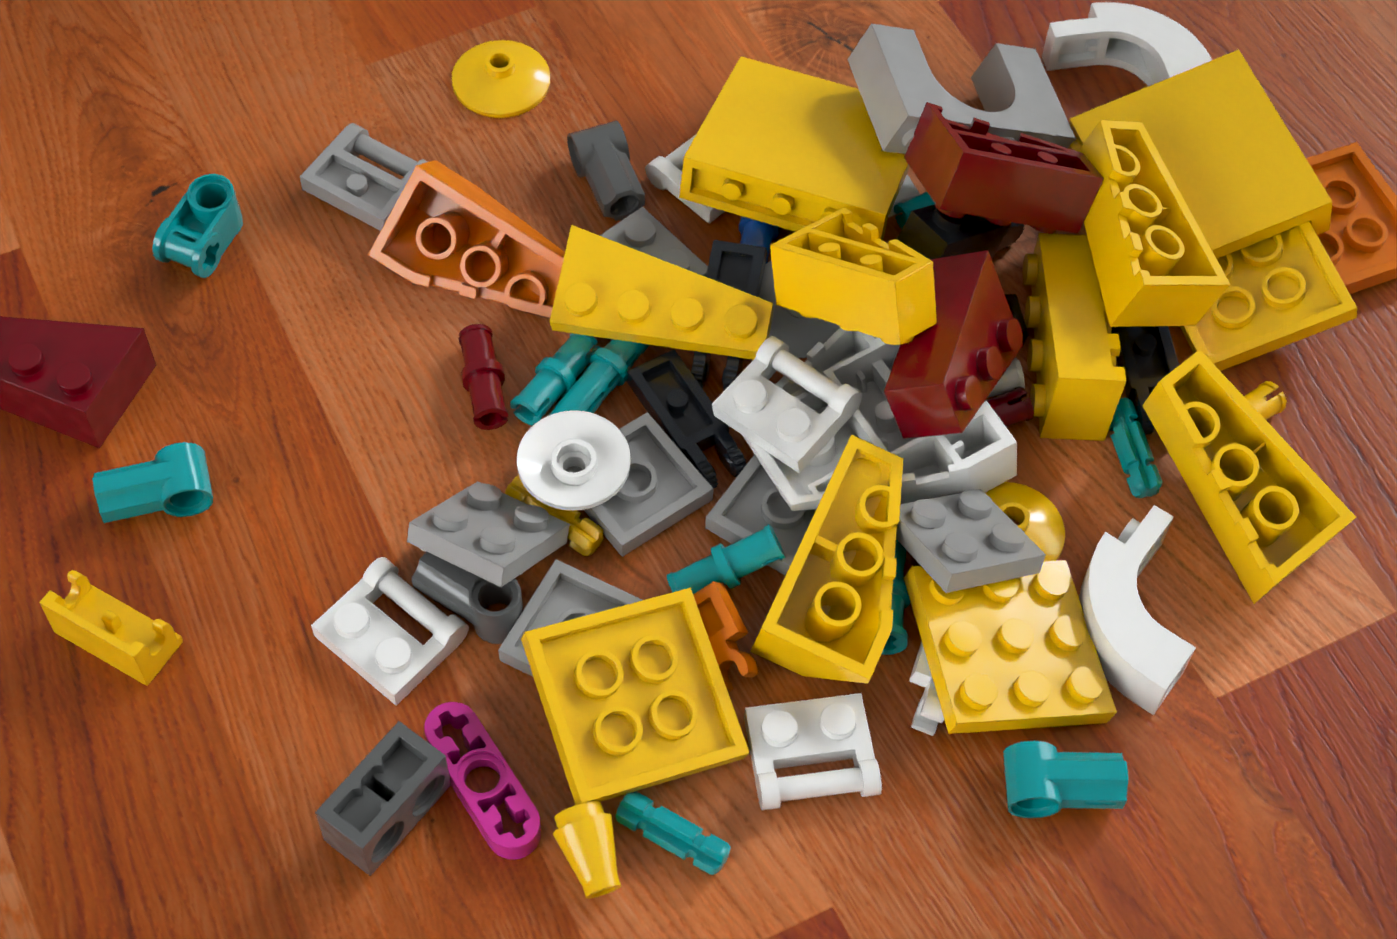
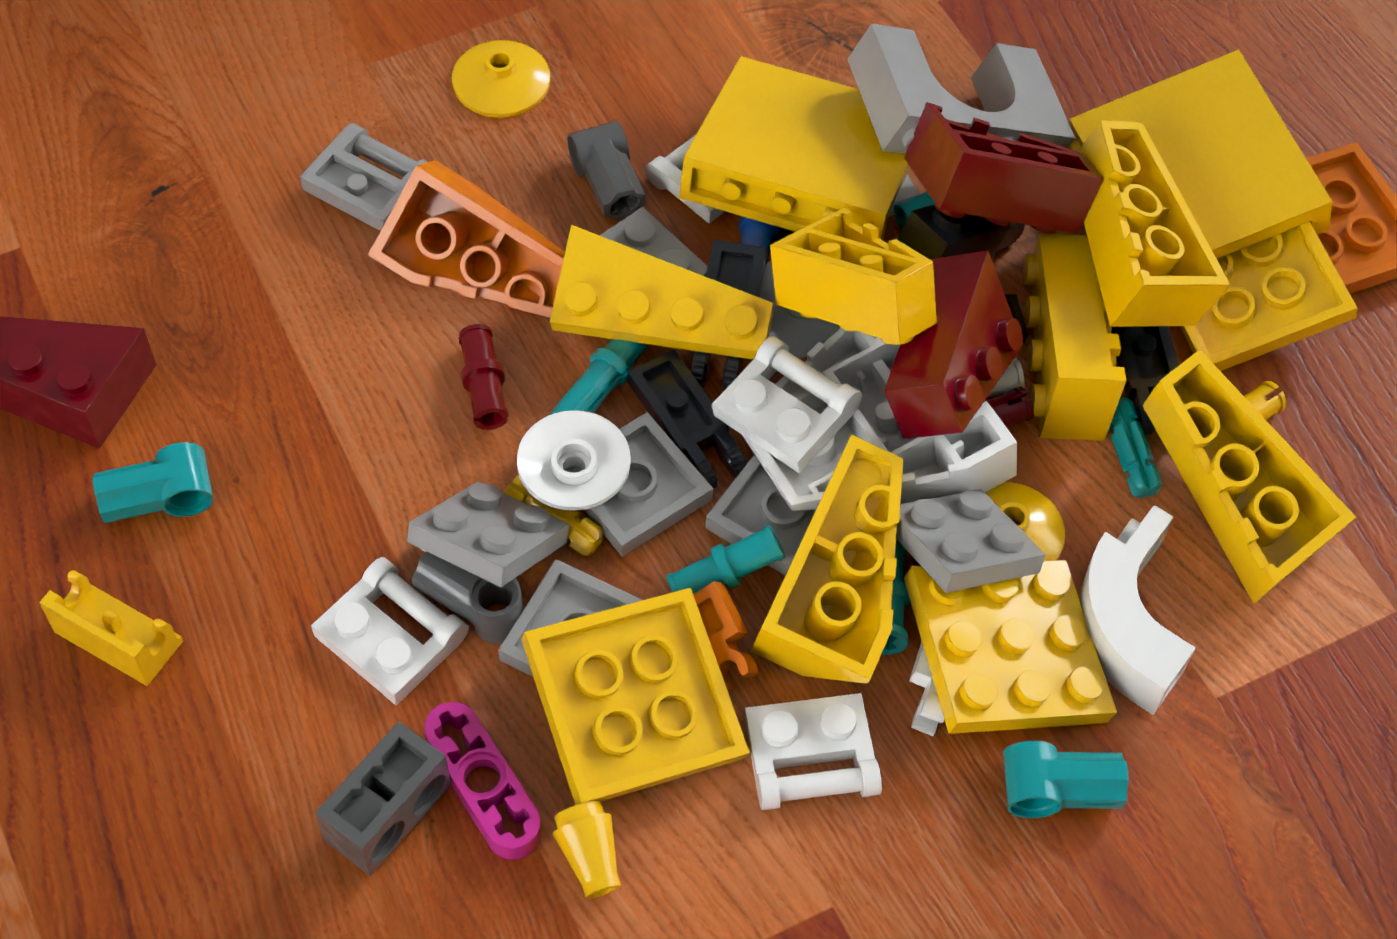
teal piece [152,174,243,278] -> none
teal pin [510,333,600,426] -> none
teal axle [615,791,731,875] -> none
white arch [1042,2,1212,86] -> none

